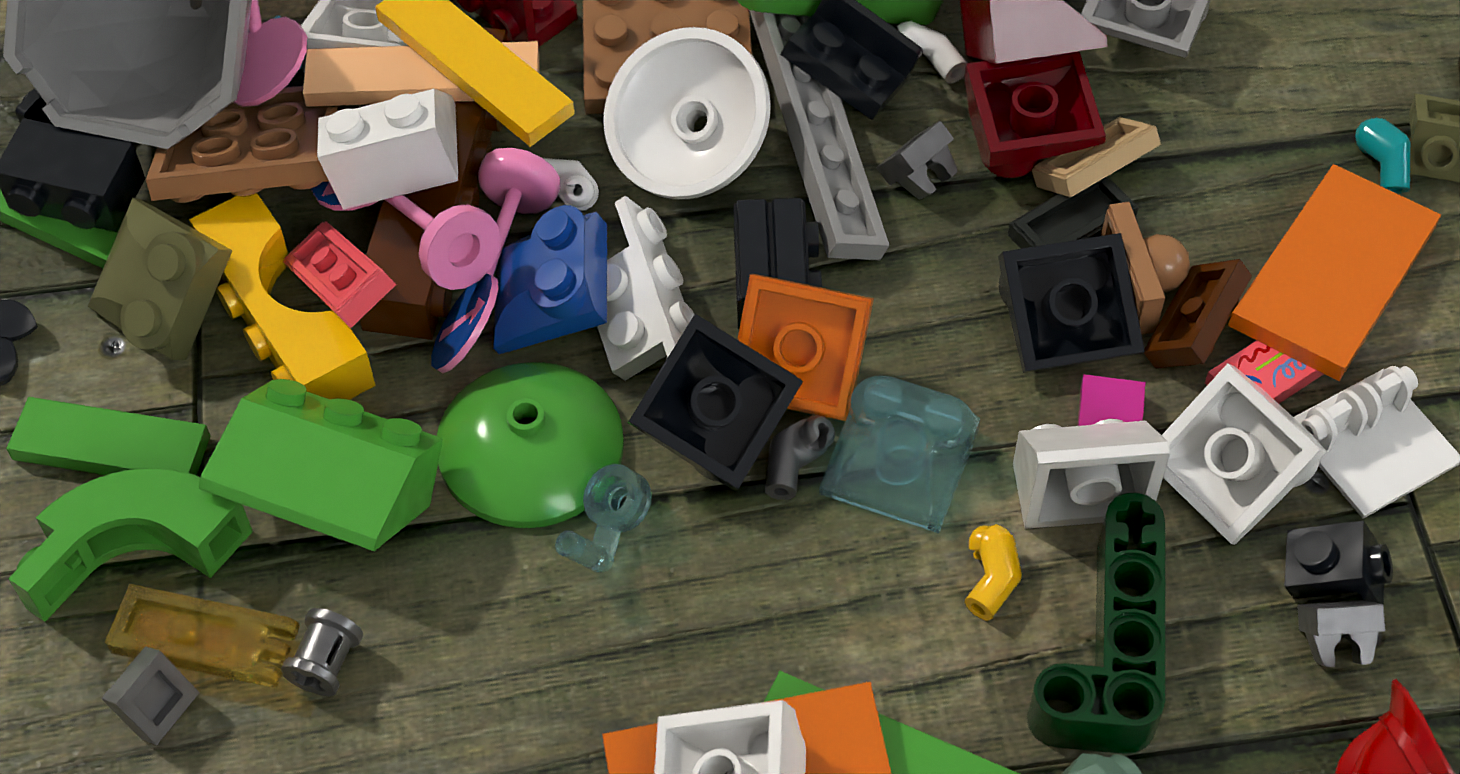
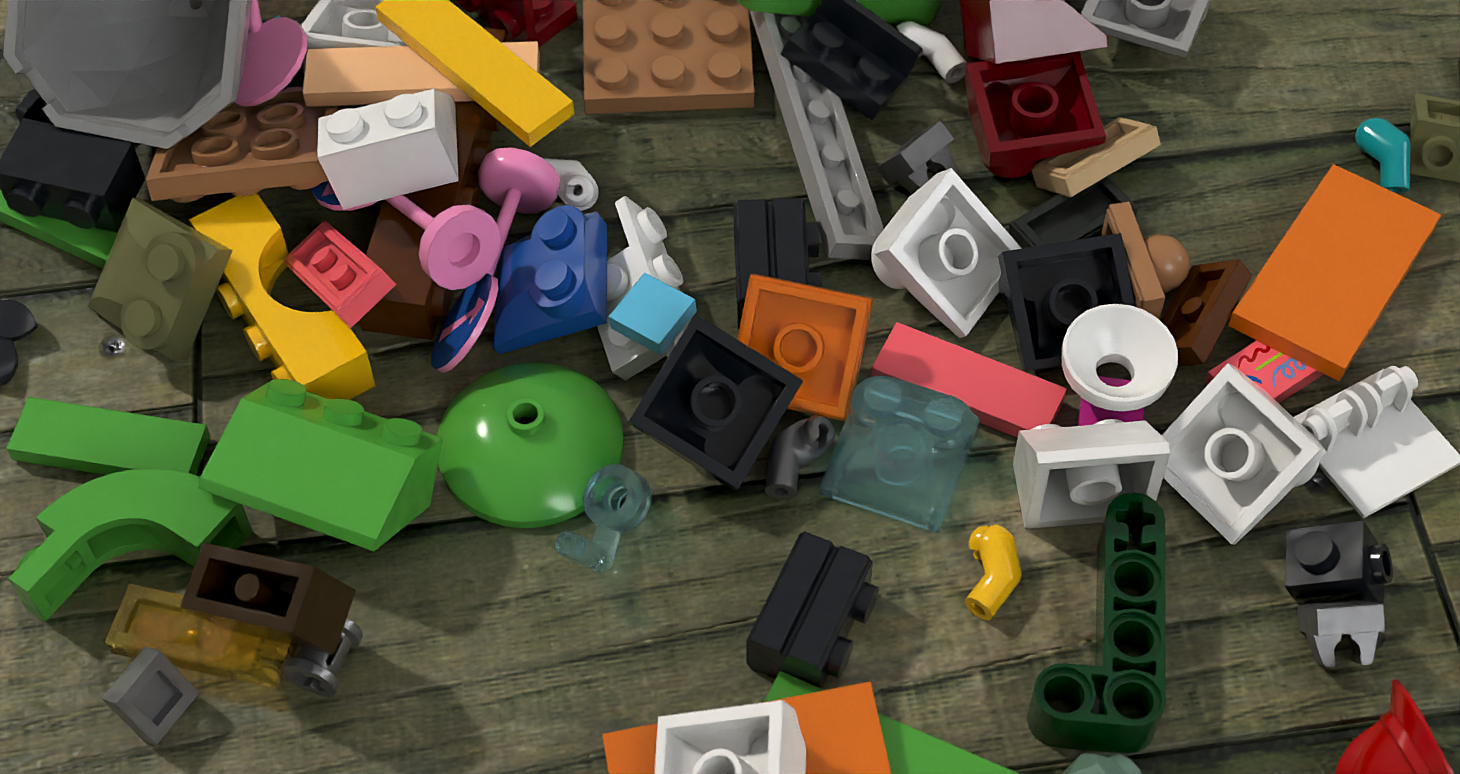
white dish [604,27,770,199] -> none
none -> dark brown brick [180,543,356,655]
none -> medium azure tile [608,272,697,356]
none -> black brick [746,531,879,689]
none -> white slope [871,168,1022,338]
none -> coral tile [871,322,1067,438]
none -> white piece [1061,304,1178,411]

